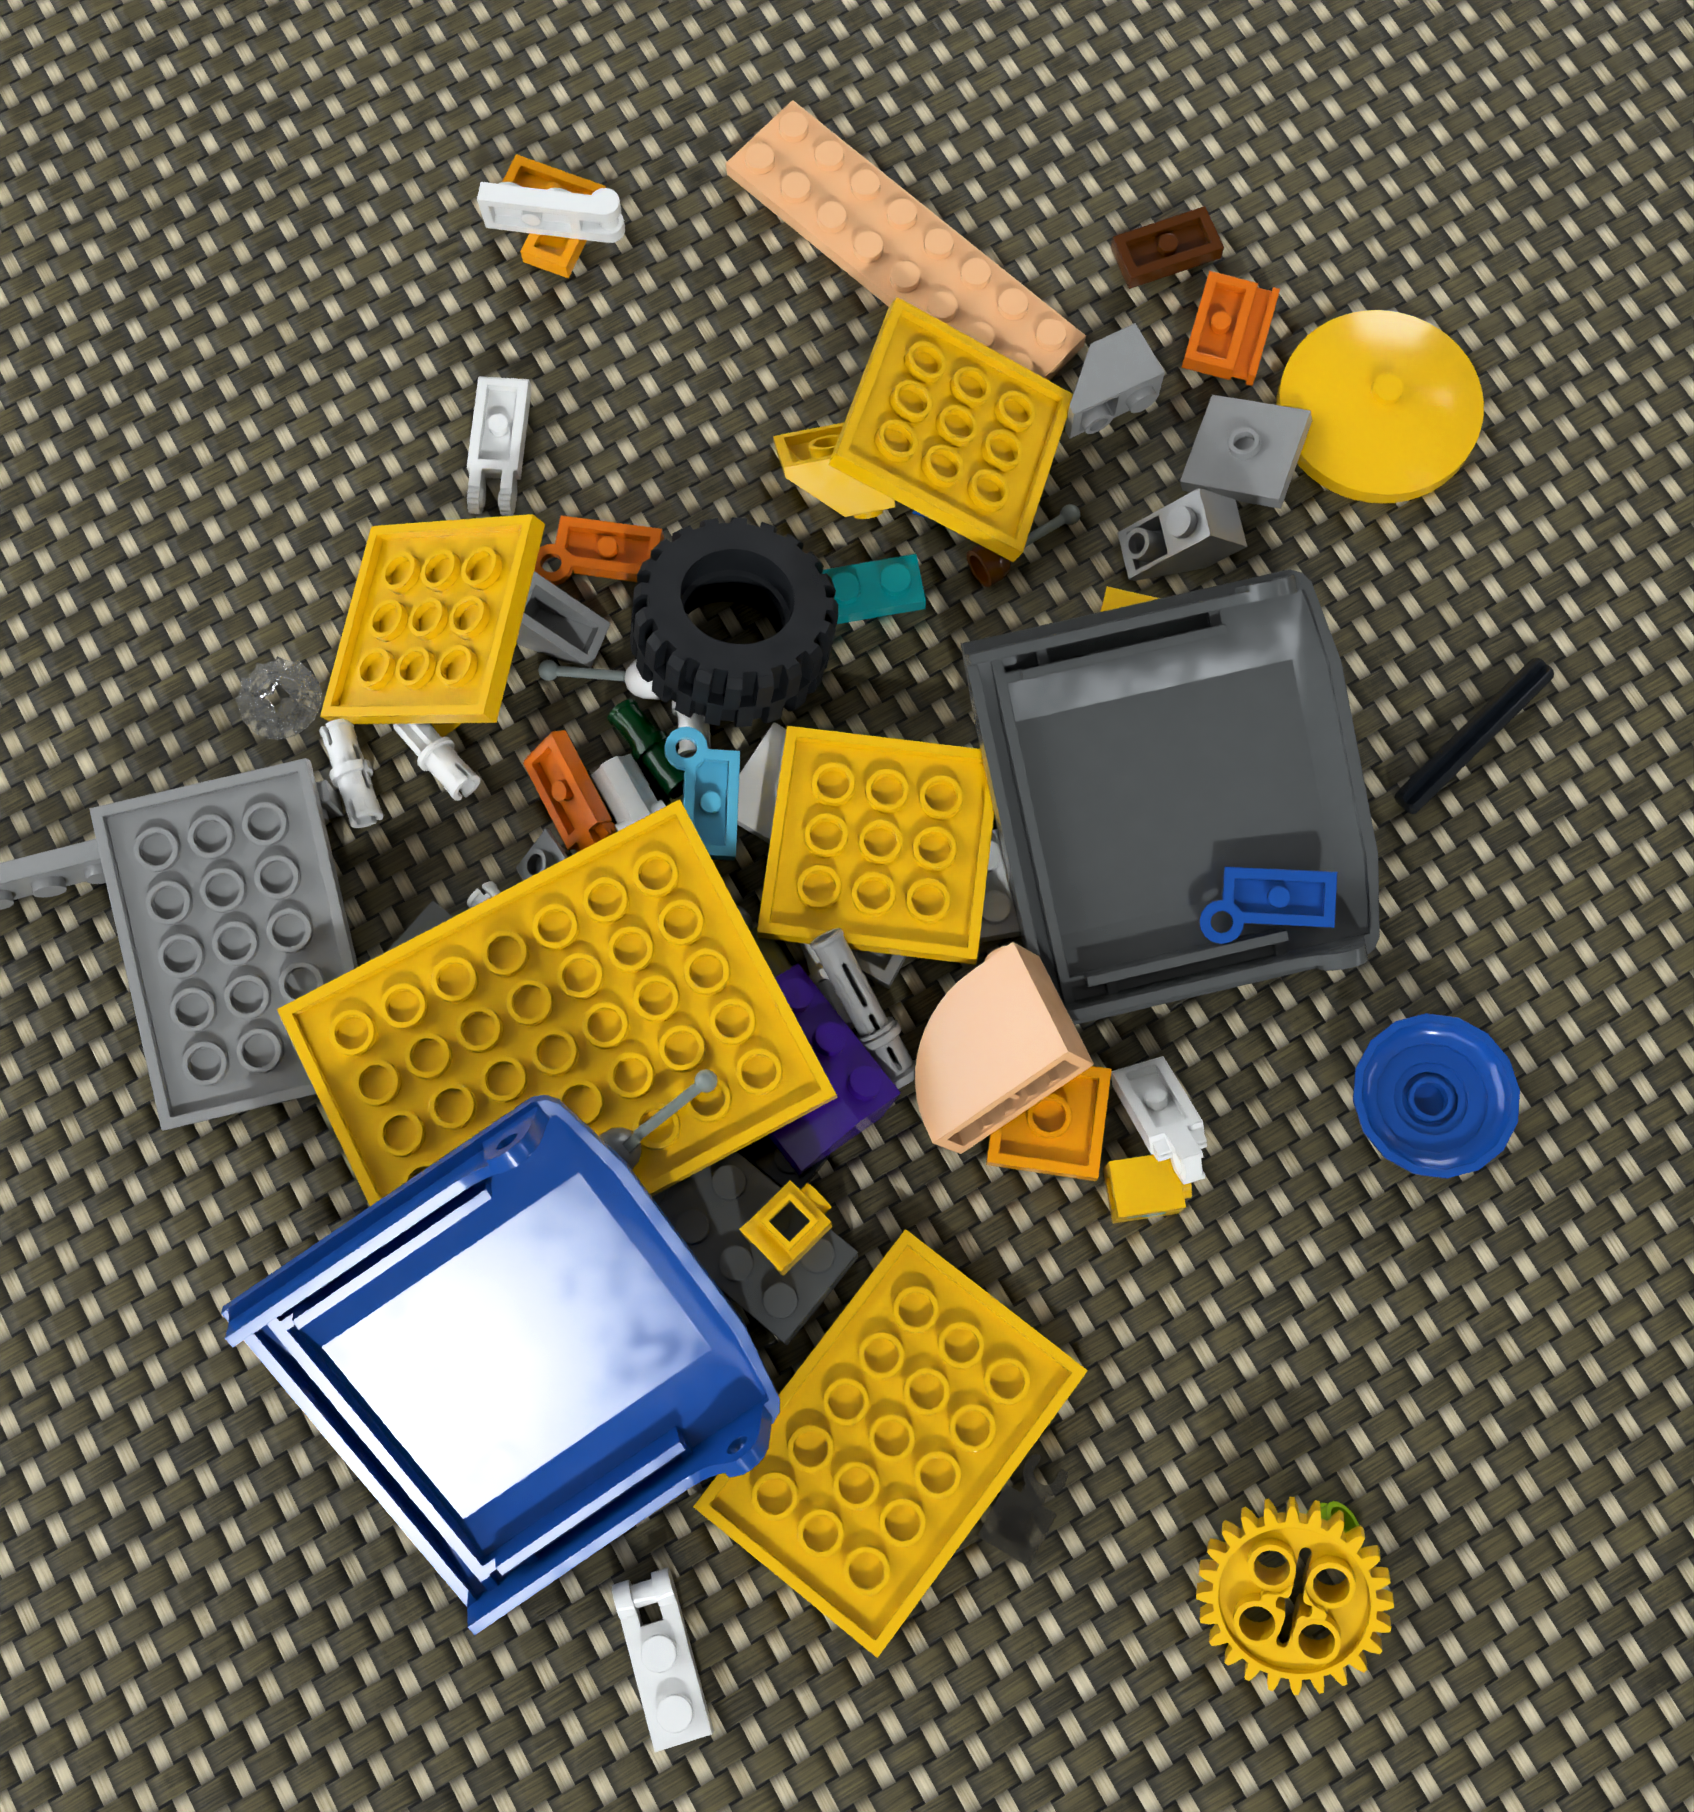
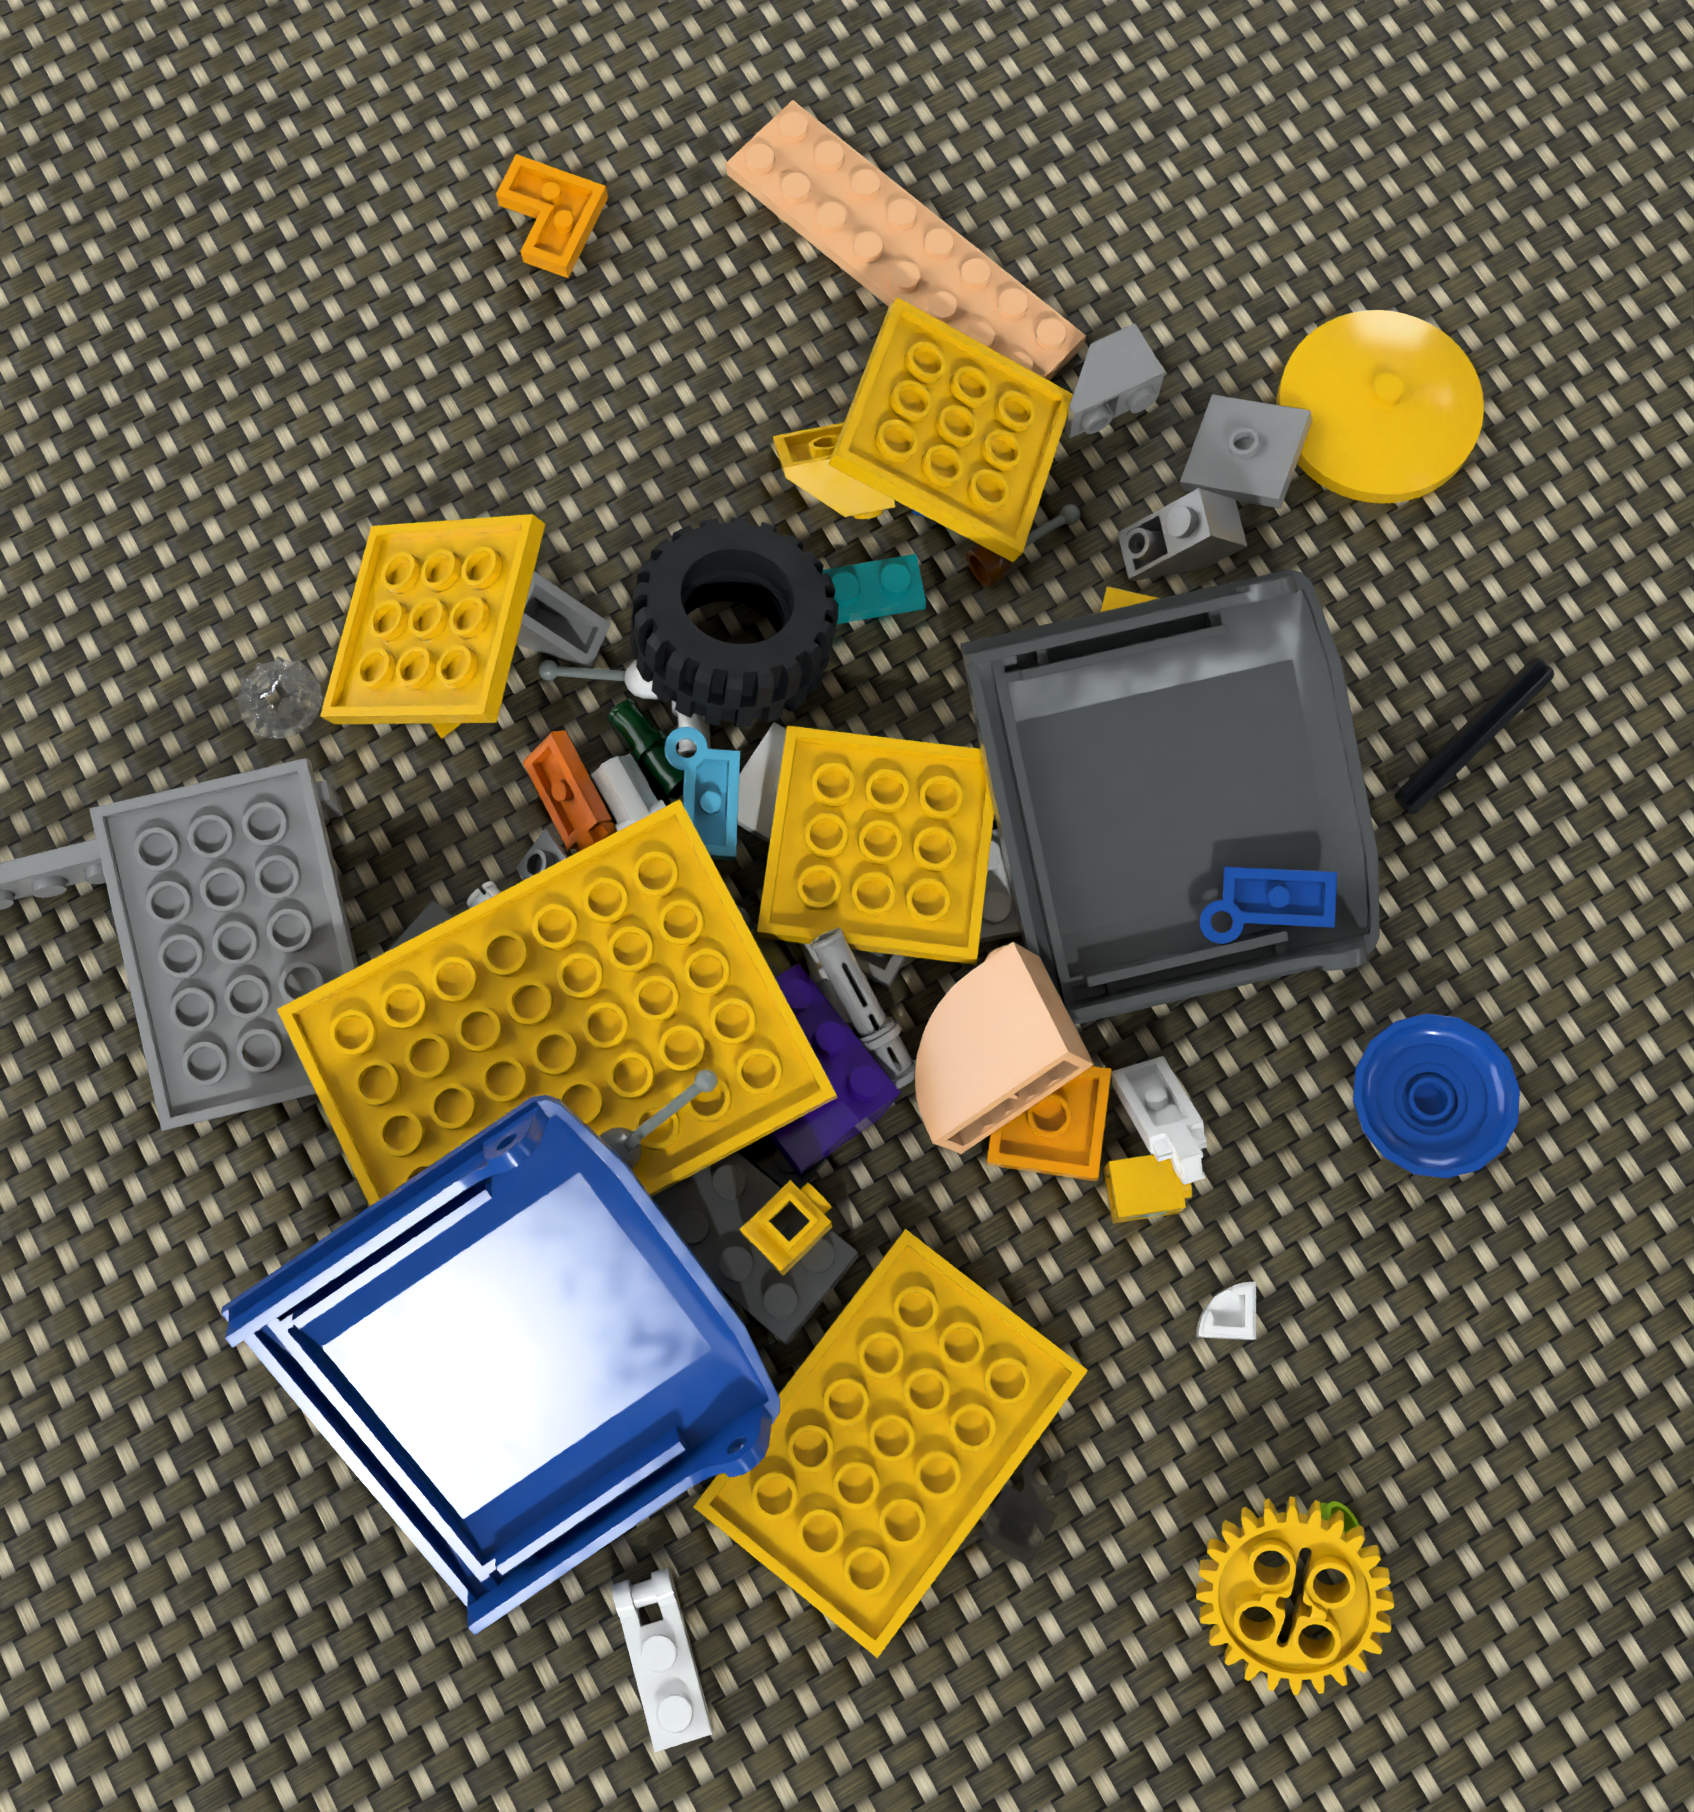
white pin [319,718,384,828] -> none
white axle [393,724,481,801] -> none
white hinge [467,376,532,516] -> none
white plate [477,182,625,243] -> none
orange hinge [534,515,664,586] -> none
reddish brown plate [1110,206,1224,289] -> none
orange plate [1181,271,1280,386] -> none
none -> white tile [1196,1282,1256,1340]

